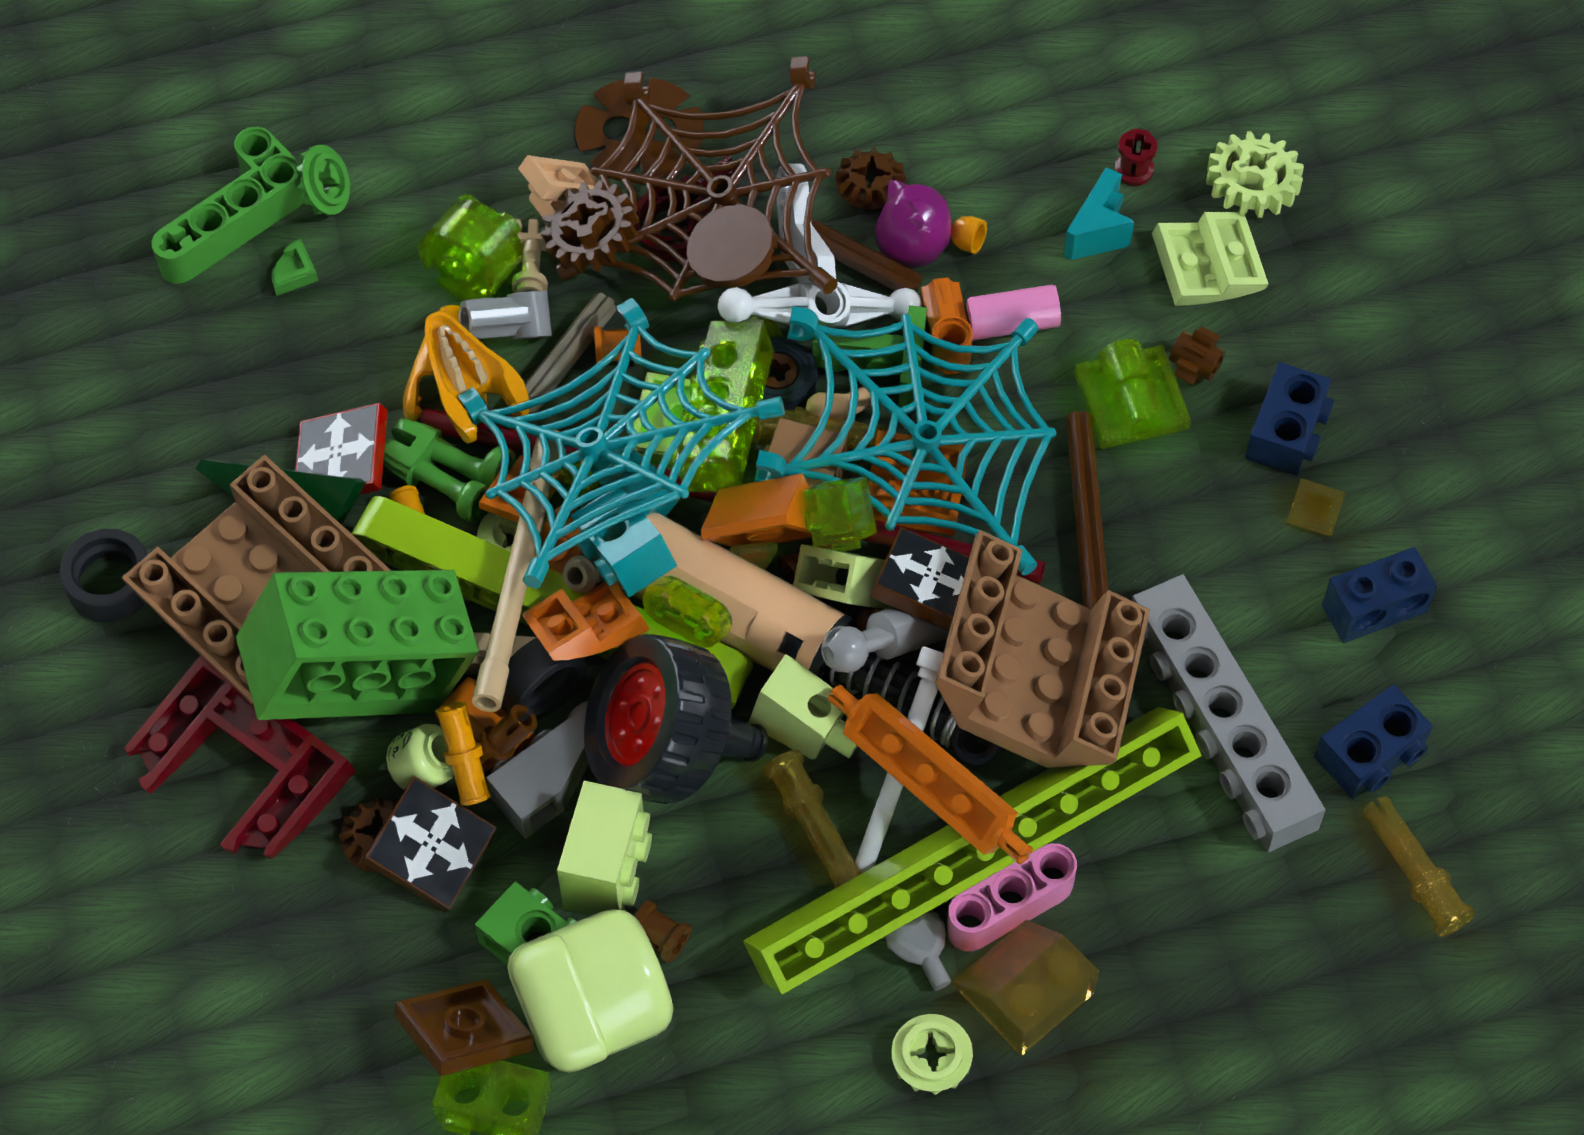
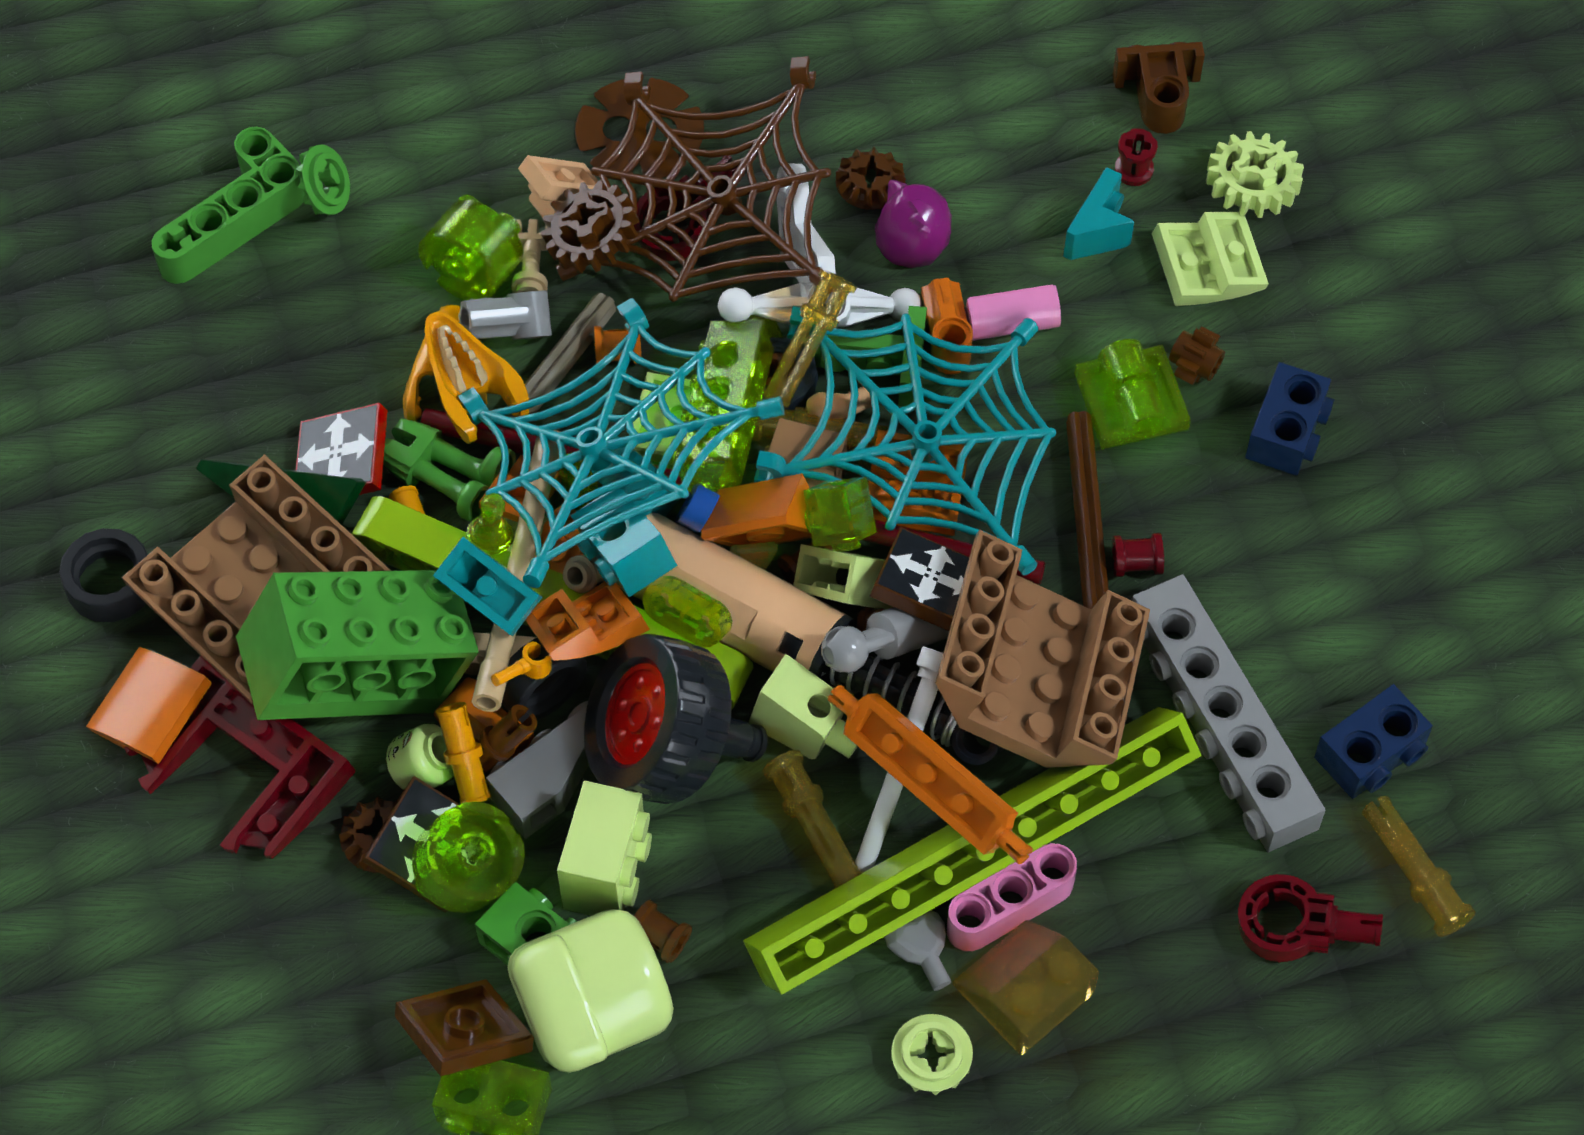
bright green tile [272,238,318,296] -> none
tile [686,204,777,289] -> none
reddish brown axle [811,220,922,292] -> none
light orange hinge [951,216,987,254] -> none
clear yellow slope [1287,478,1346,537] -> none
dark blue brick [1322,547,1437,644] -> none
none -> orange slope [86,647,212,764]
none -> clear neon green brick [412,802,525,913]
none -> teal slope [433,537,543,636]
none -> clear neon green piece [466,493,513,555]
none -> light orange hand [491,641,552,686]
none -> blue beam [674,483,720,533]
none -> clear yellow pin [763,268,858,407]
none -> dark red bush [1112,533,1164,577]
none -> reddish brown pin [1113,42,1205,134]
none -> dark red pin [1238,874,1383,962]

